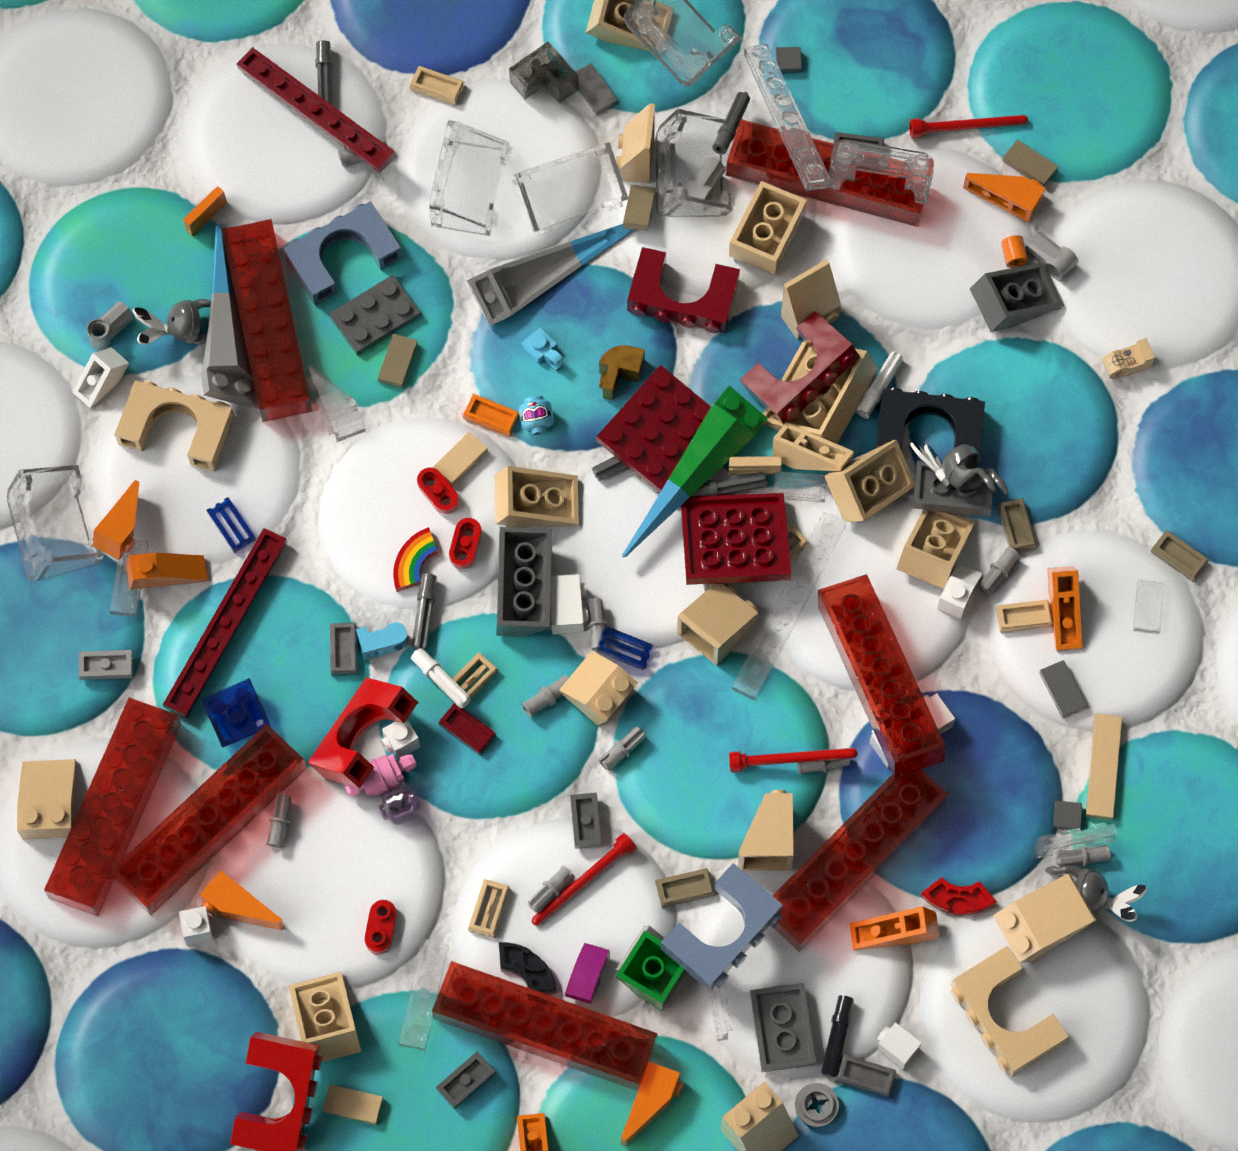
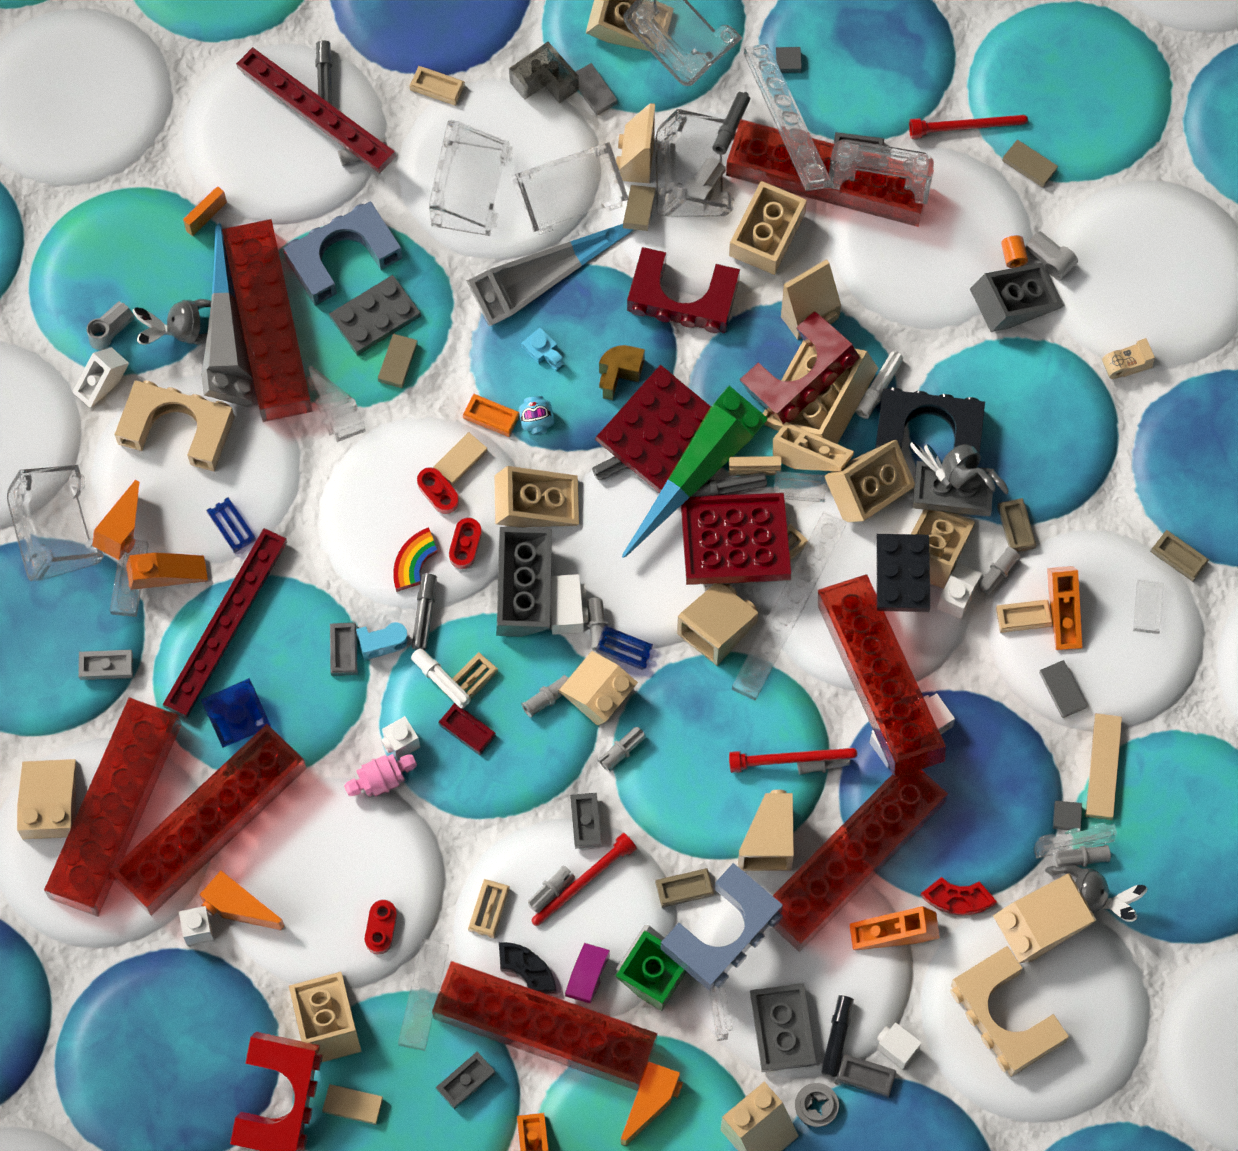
light grey axle [266,794,291,848] -> none
red arch [307,677,419,789] -> none
clear purple head [379,786,421,825] -> none
orange slope [963,173,1046,222] -> none
none -> black plate [876,534,930,612]

